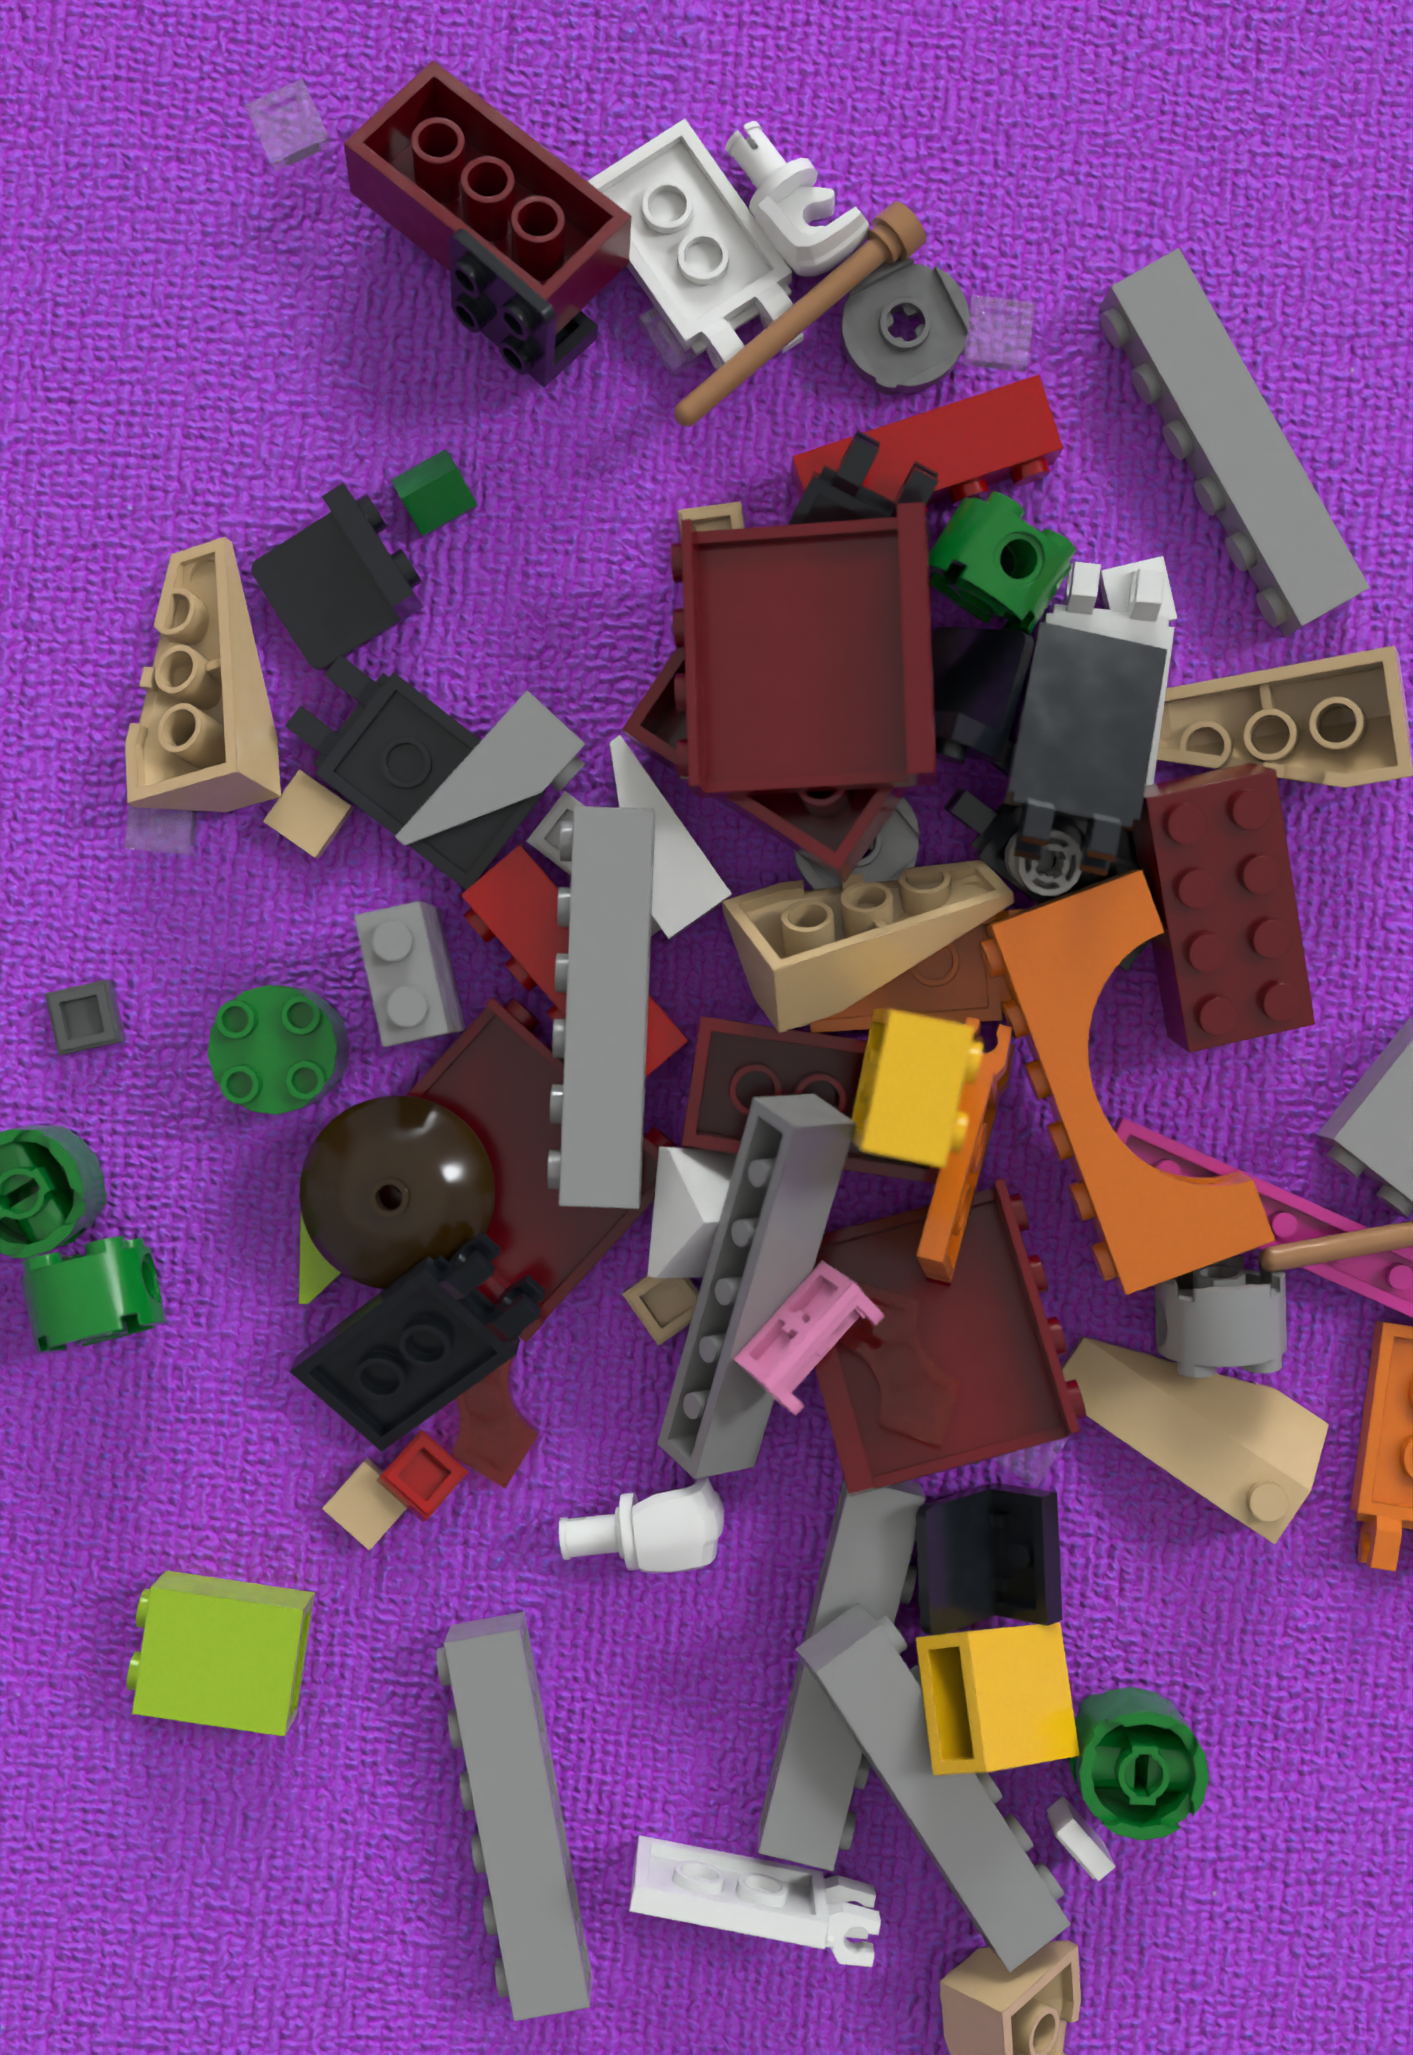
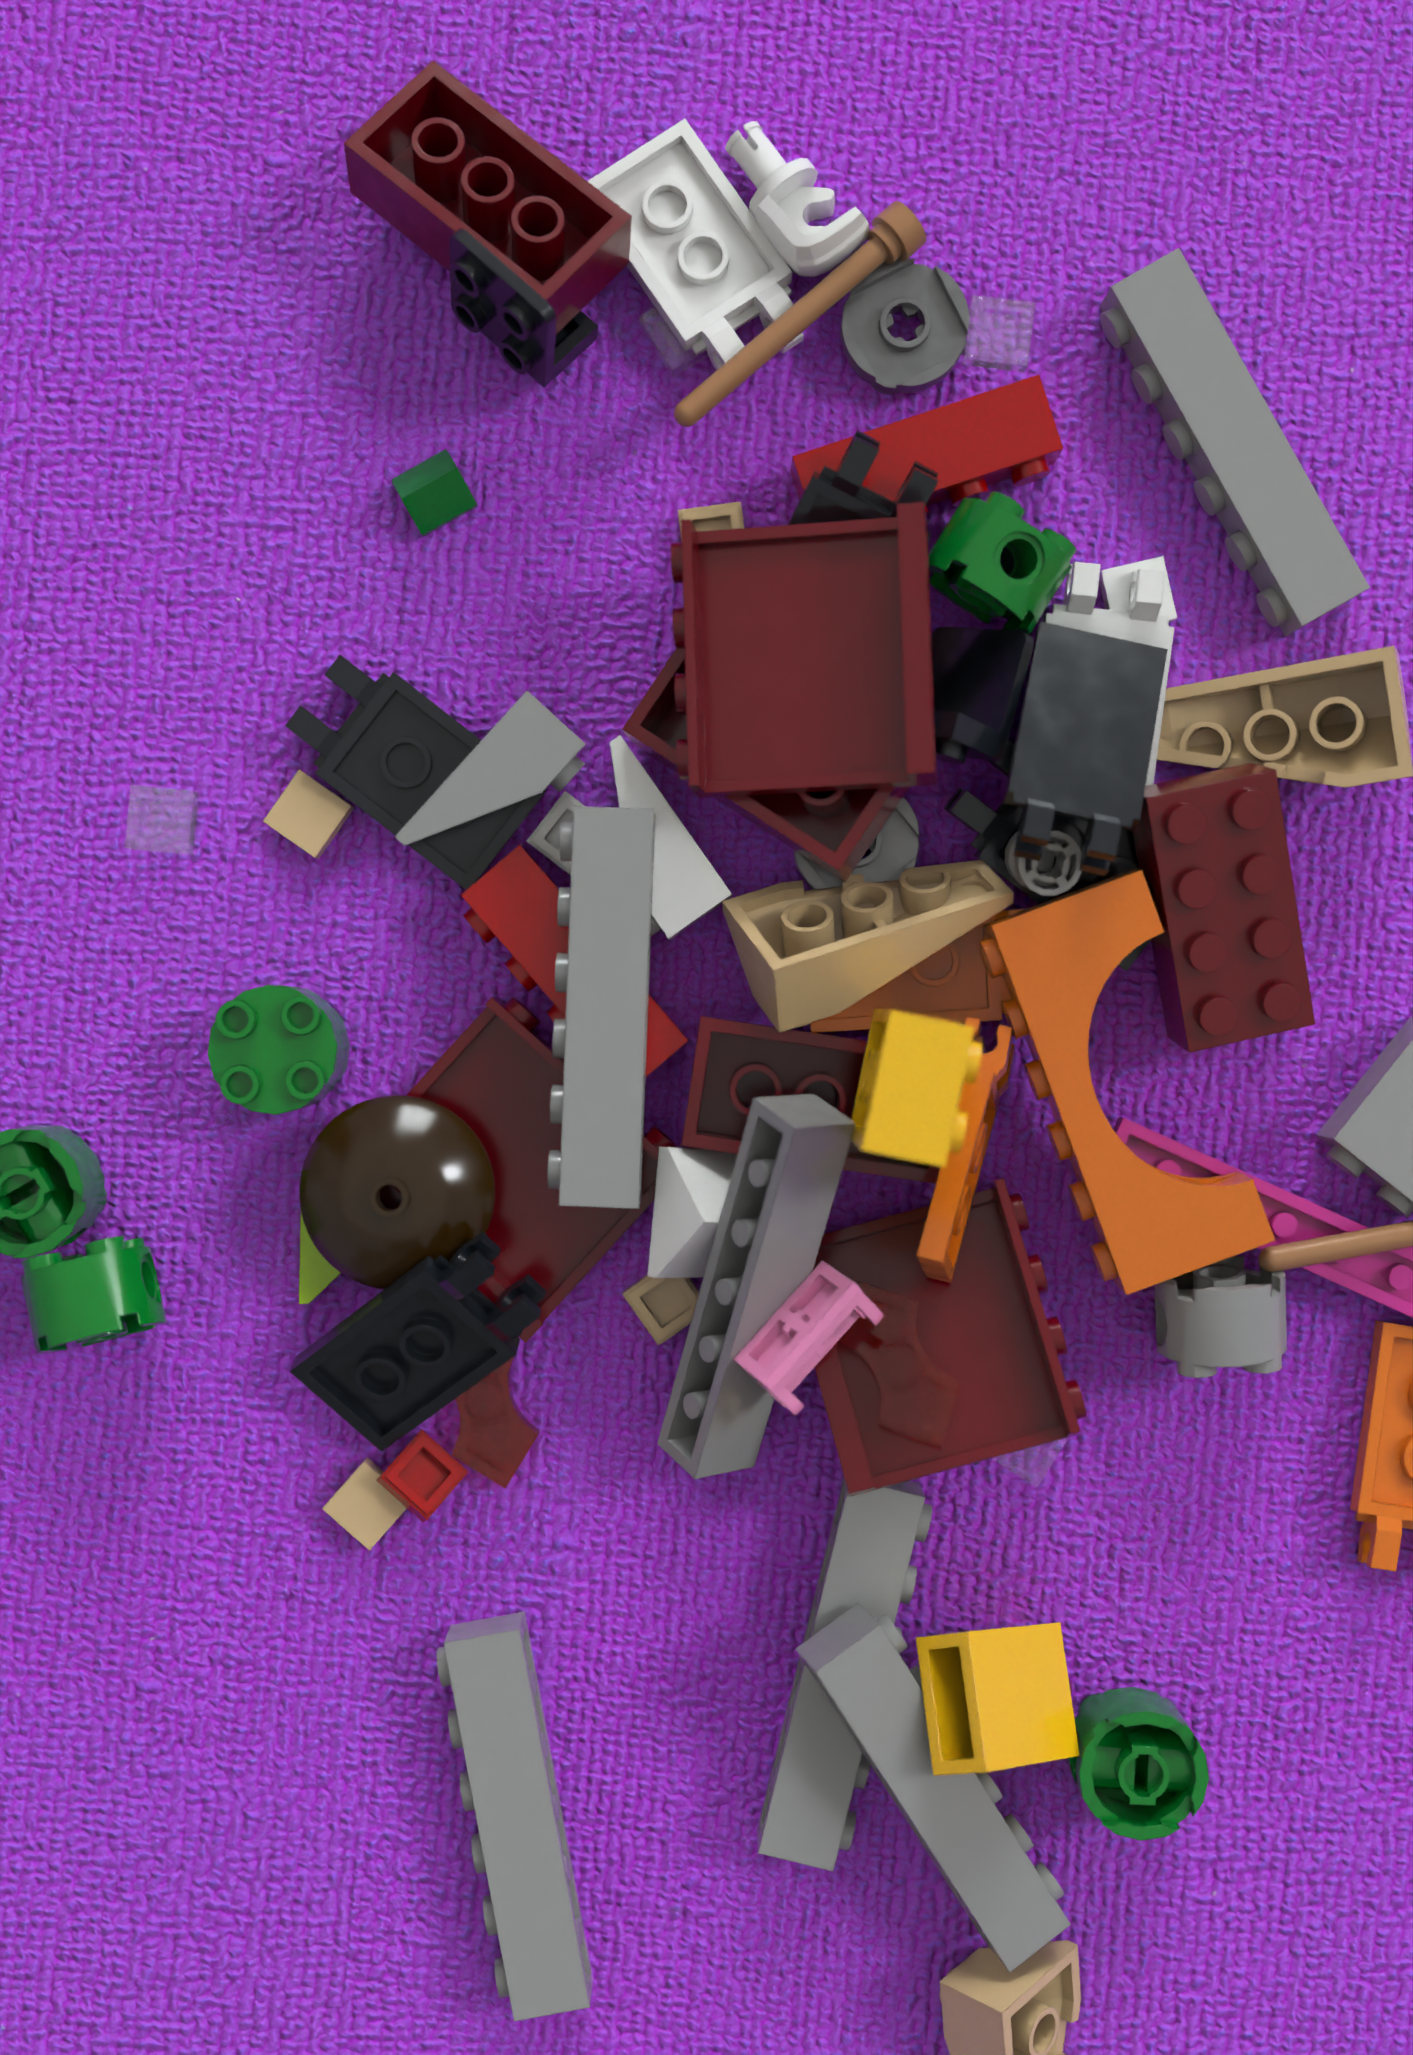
dark grey tile [45,980,126,1055] -> none
tan wedge [125,537,281,812] -> none
lime brick [126,1570,315,1737] -> none
clear tile [245,79,333,172] -> none
black bracket [251,482,424,671] -> none
light grey brick [354,901,466,1047] -> none
white piece [559,1477,724,1574] -> none
white tile [630,1835,881,1967] -> none
black bracket [915,1483,1063,1635] -> none
white tile [1047,1796,1115,1881] -> none
tan wedge [1061,1336,1329,1544] -> none

